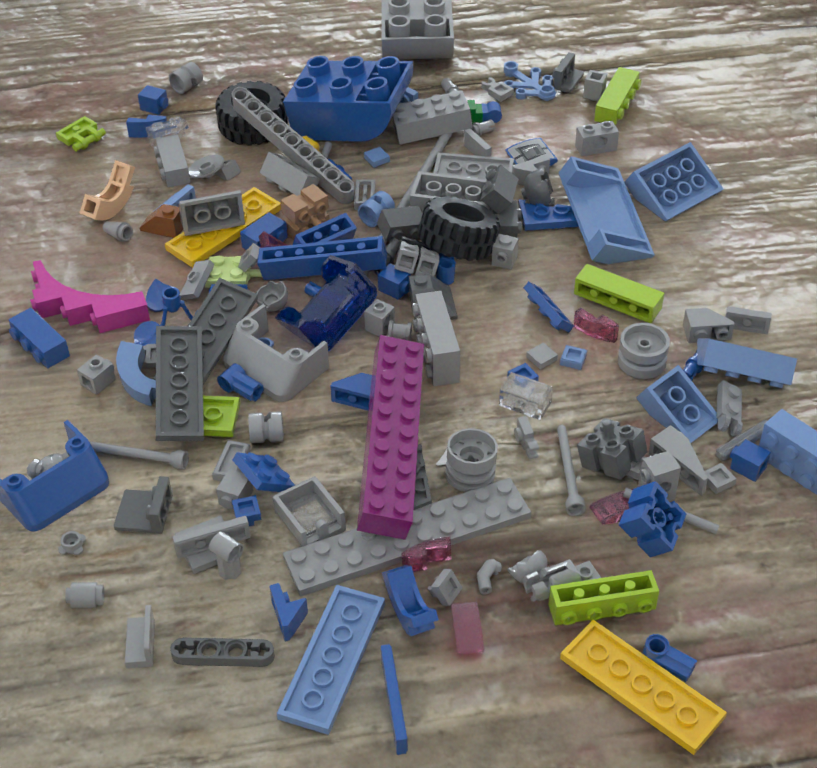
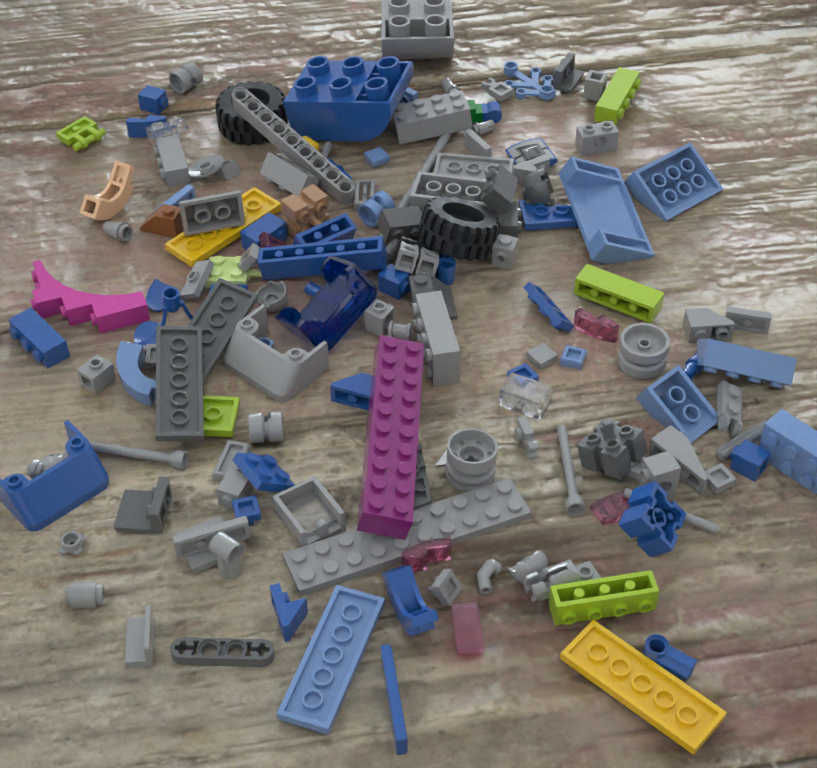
blue piece [217,363,264,402] -> none

